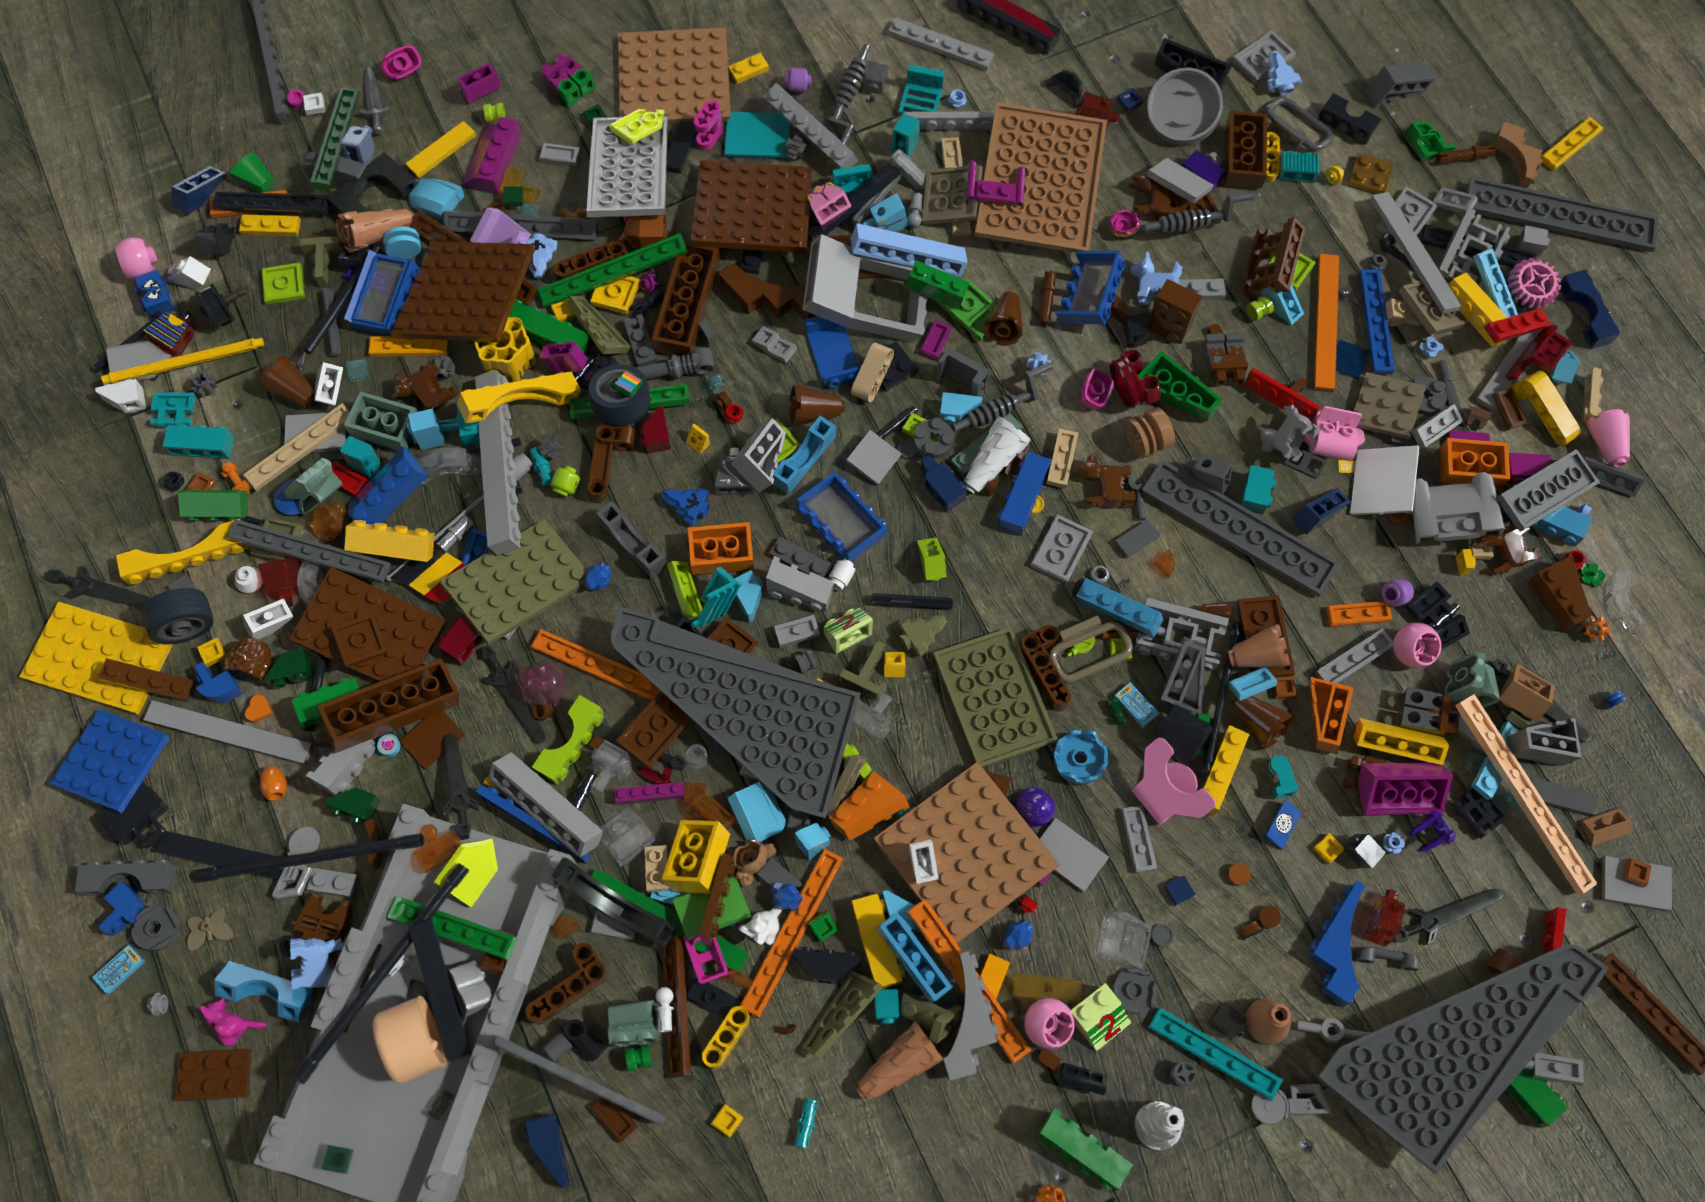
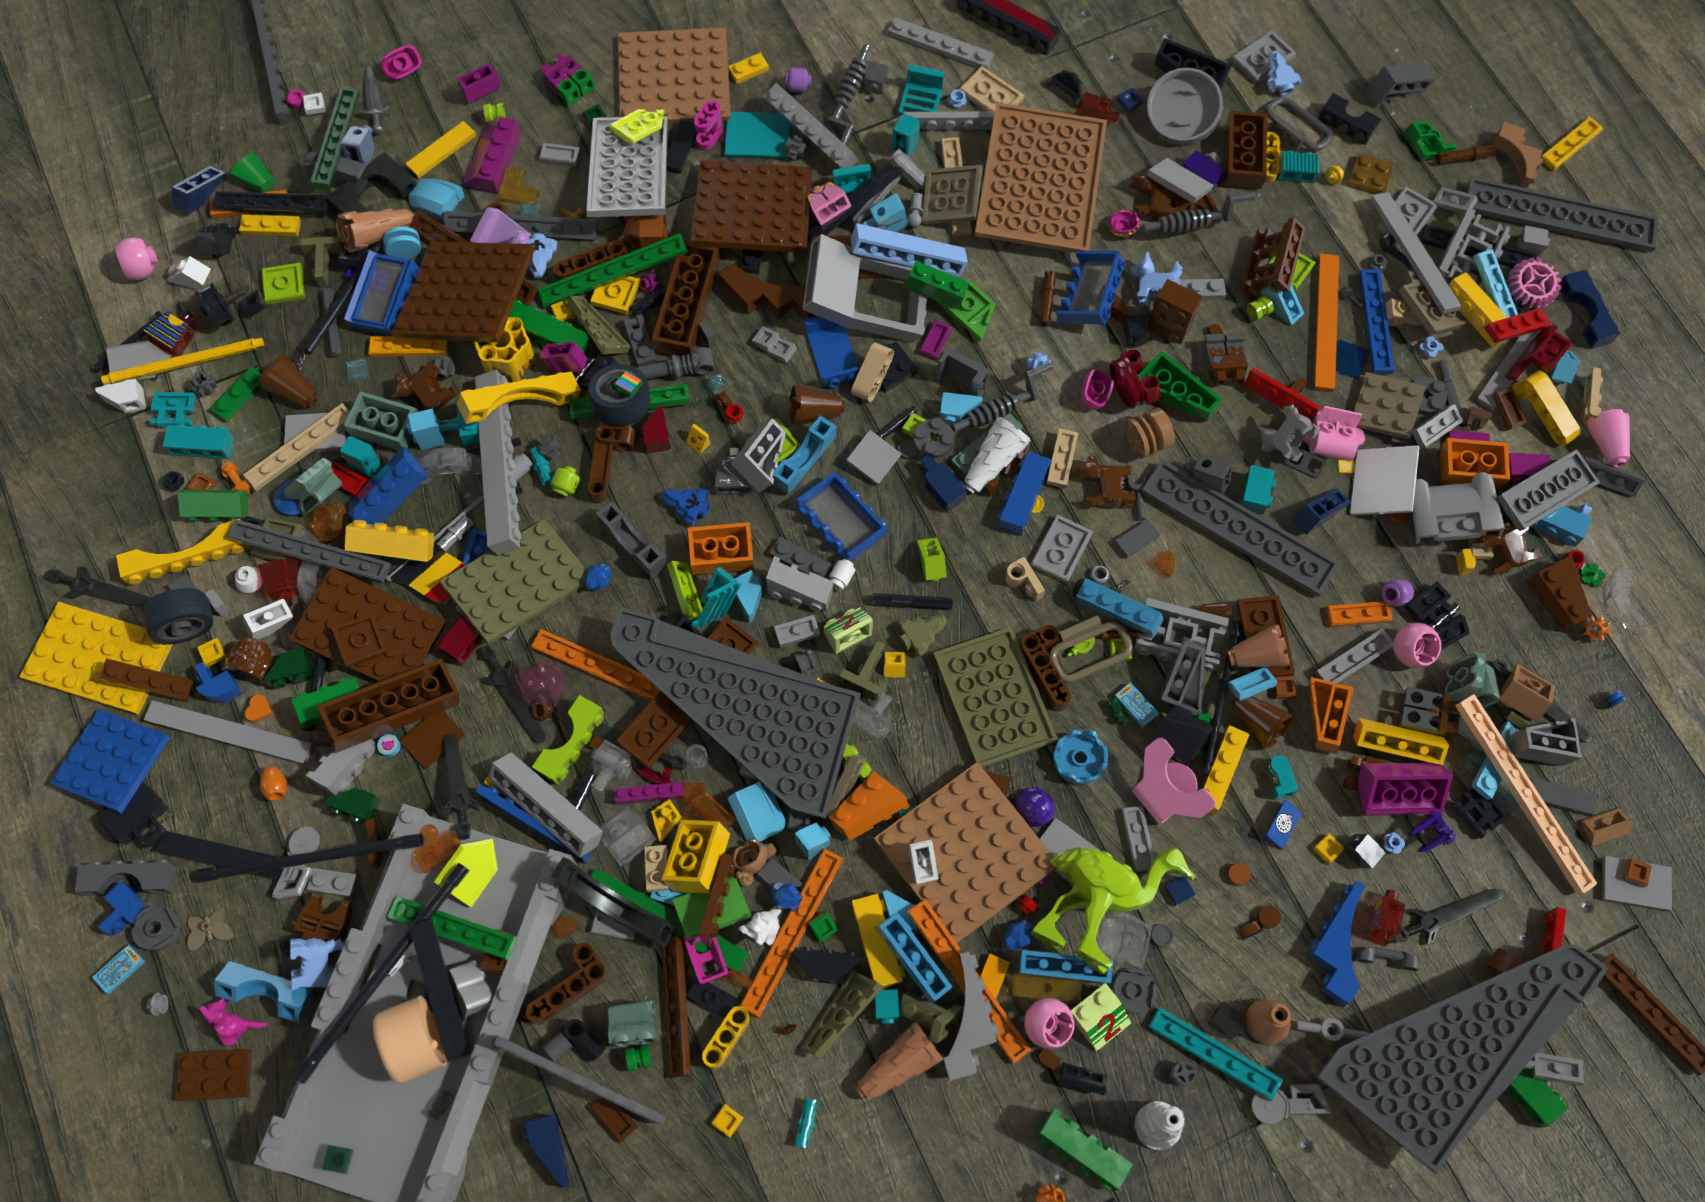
blue brick [135,269,175,318] -> none
white slope [315,362,343,406] -> none
dark green tile [503,186,524,207] -> none
white pin [655,987,674,1032] -> none
magenta plate [967,160,1025,206] -> none
reddish brown cone [983,292,1023,345] -> none
none -> light grey plate [205,589,229,616]
none -> green plate [210,366,262,423]
none -> black plate [242,290,266,317]
none -> yellow piece [651,799,682,843]
none -> tan tile [959,66,1025,111]
none -> tan plate [1005,557,1045,601]
none -> dark azure brick [1017,950,1113,983]
none -> lime animal [1031,847,1195,974]

